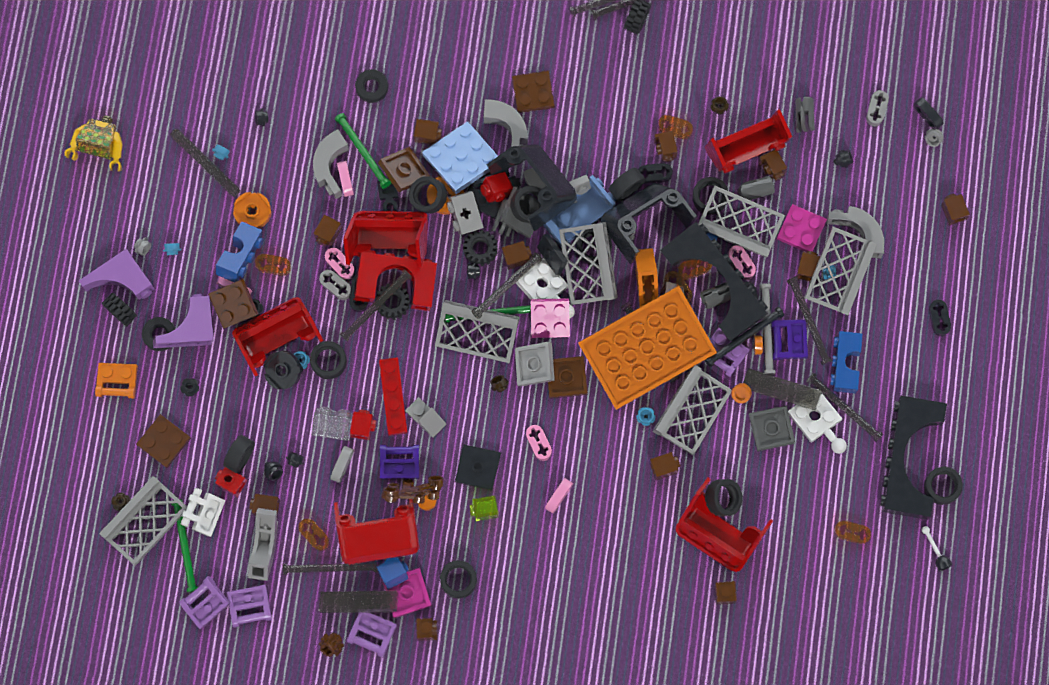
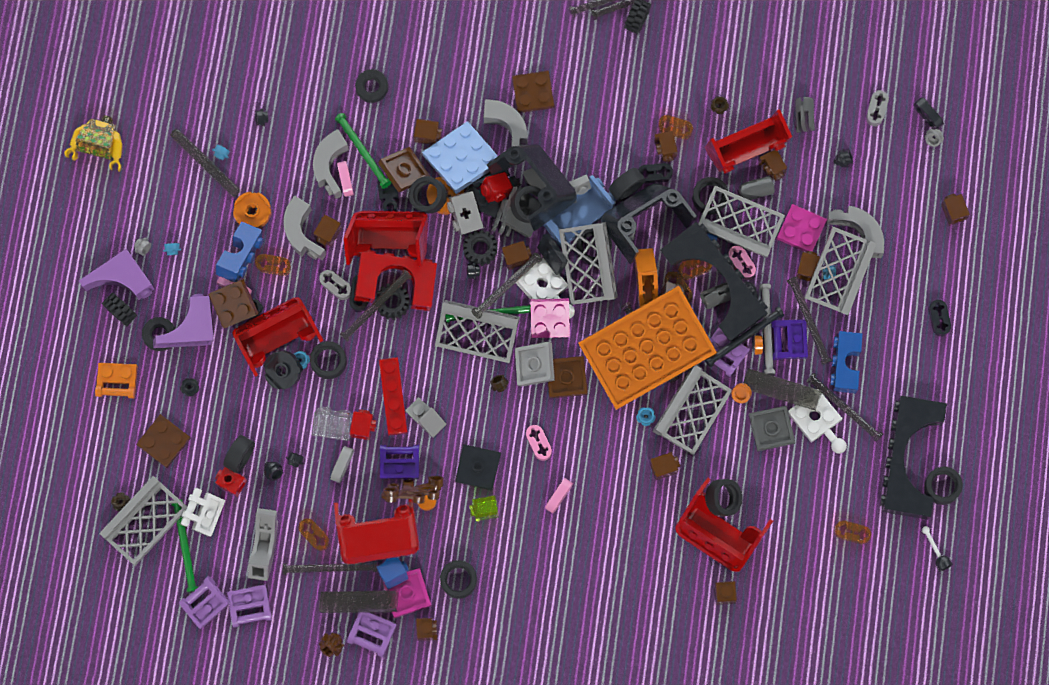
reddish brown brick [249,494,280,516] -> none
bright pink beam [325,248,355,280] -> none
none -> light grey arch [284,195,326,260]

